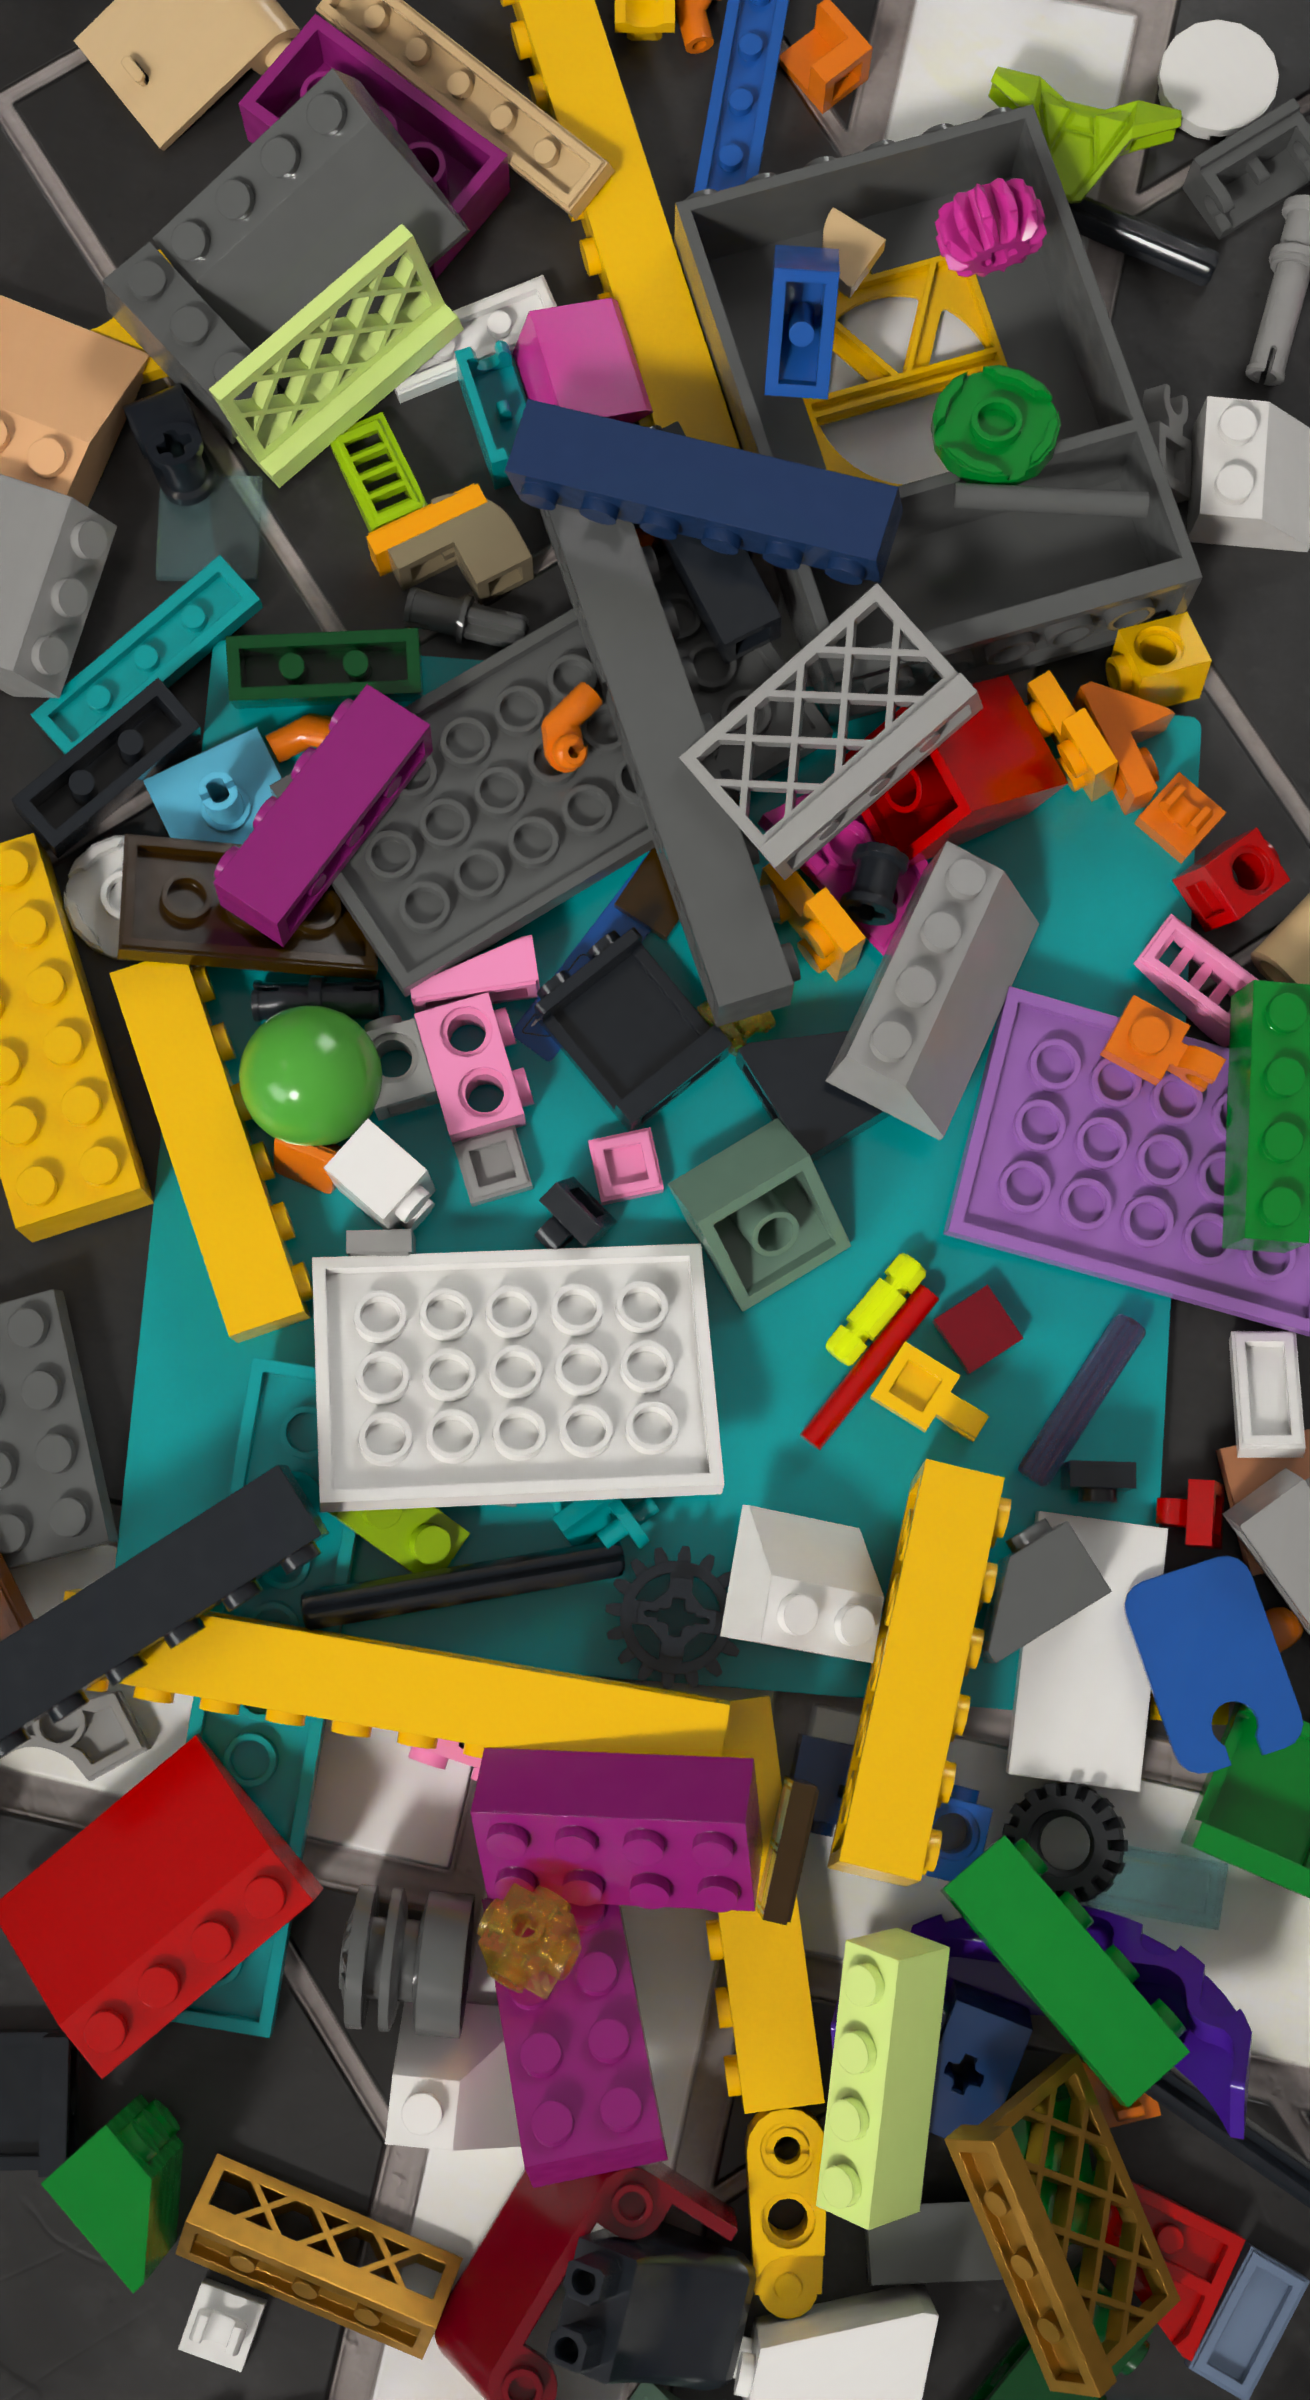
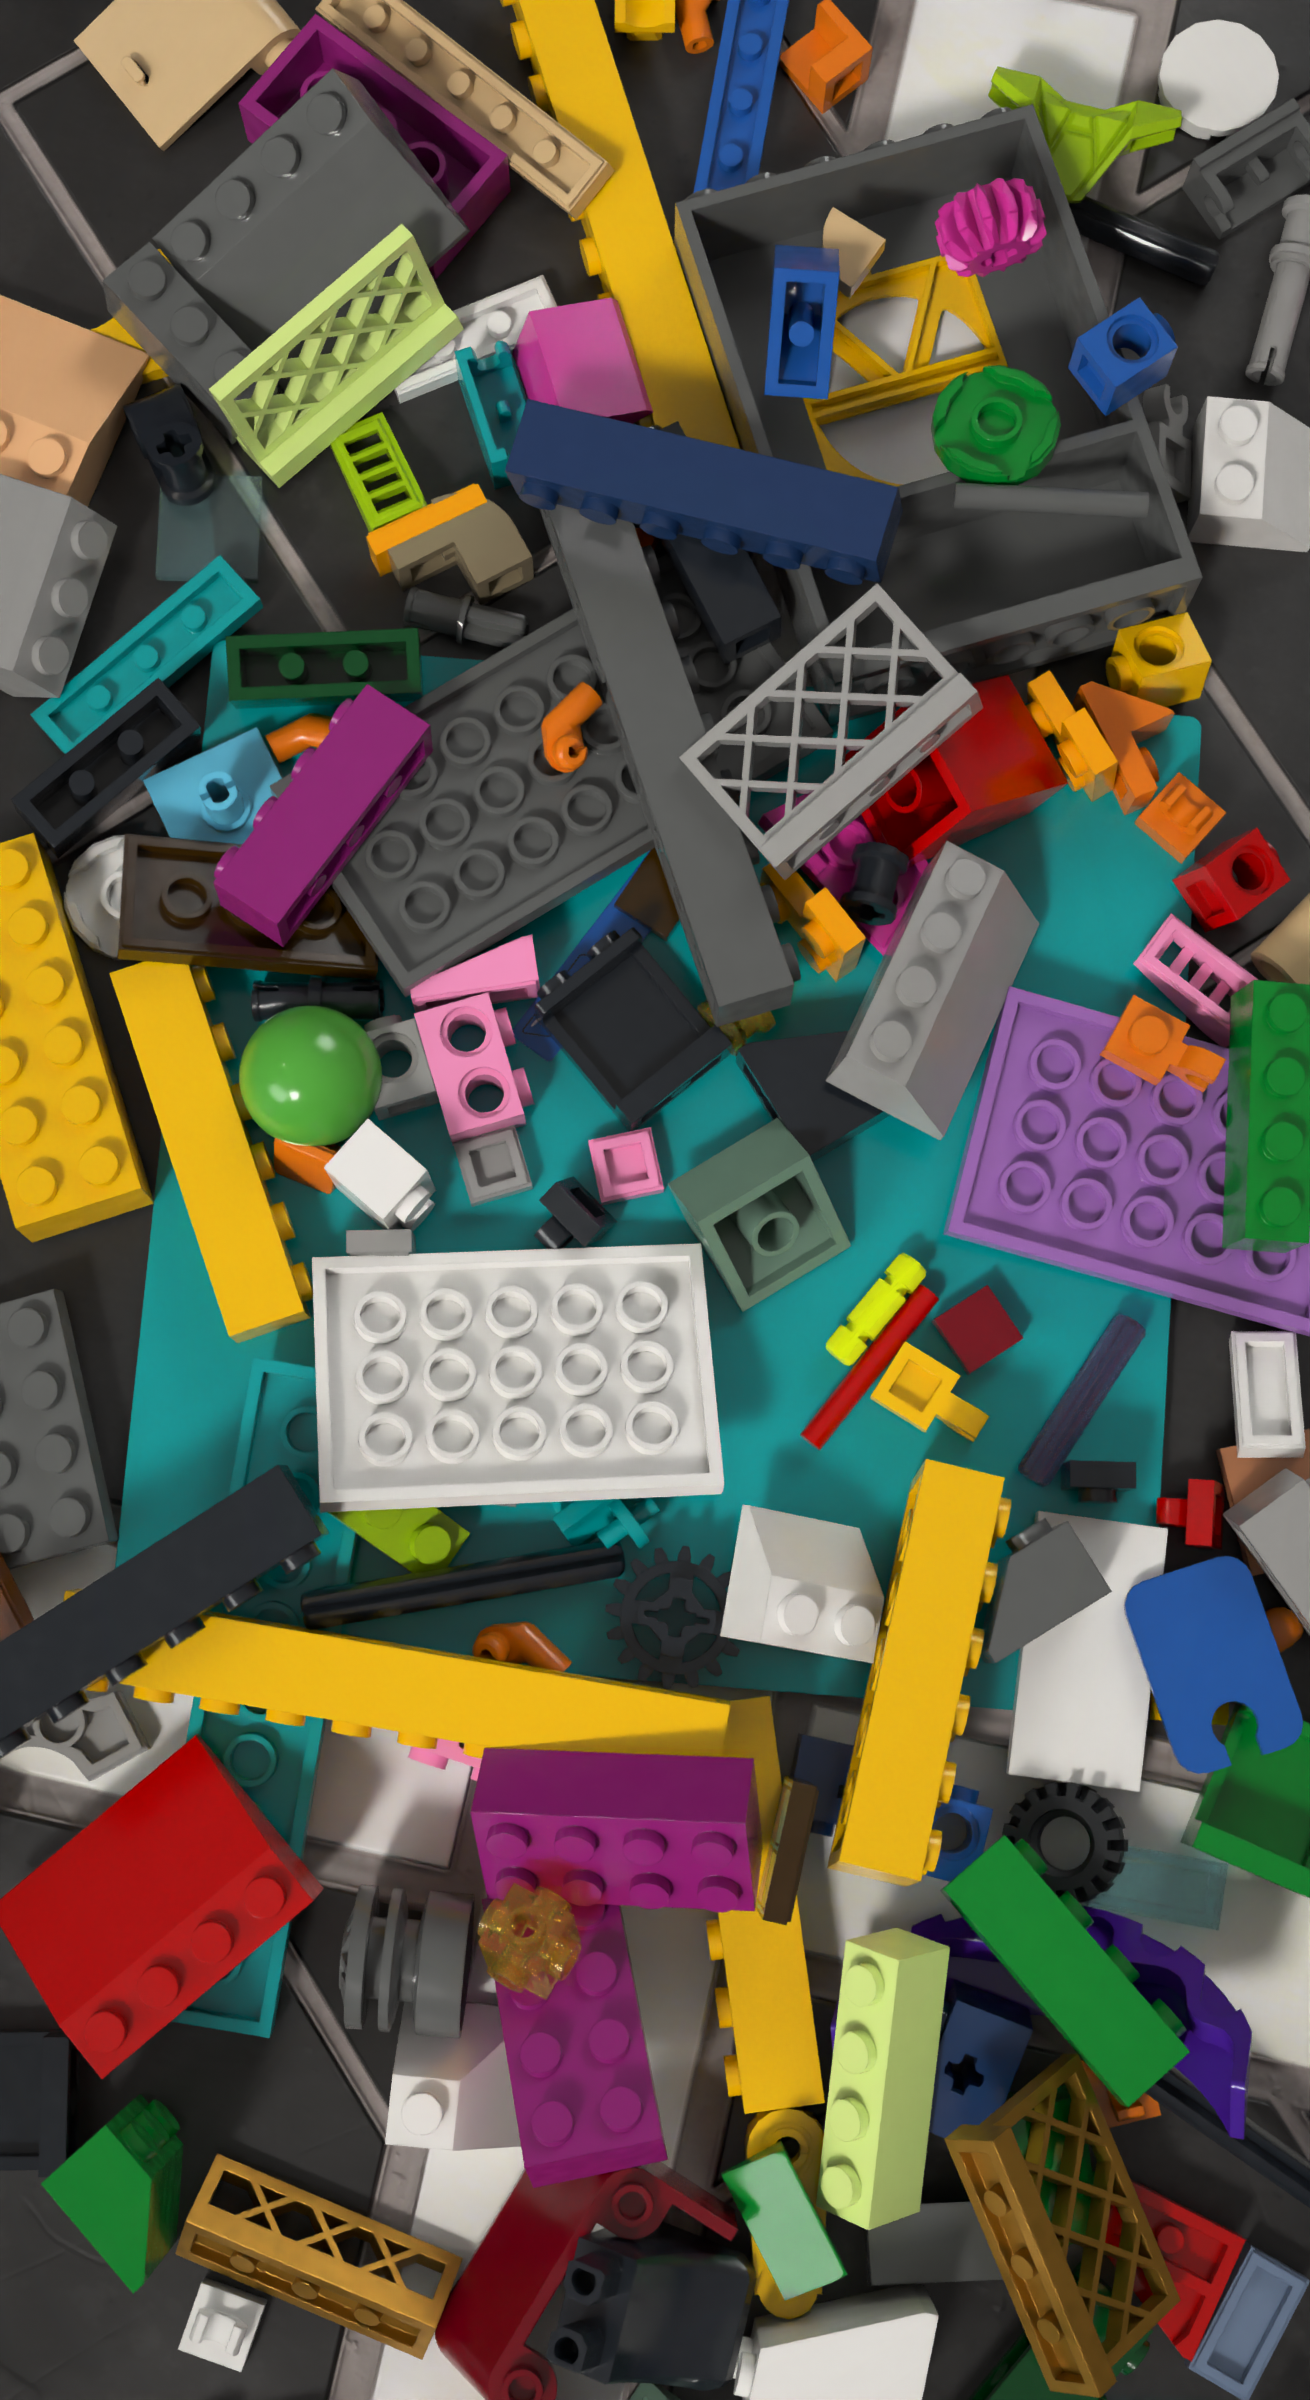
none -> orange arm [472,1621,573,1672]
none -> slope [721,2141,848,2301]
none -> blue brick [1068,297,1178,416]

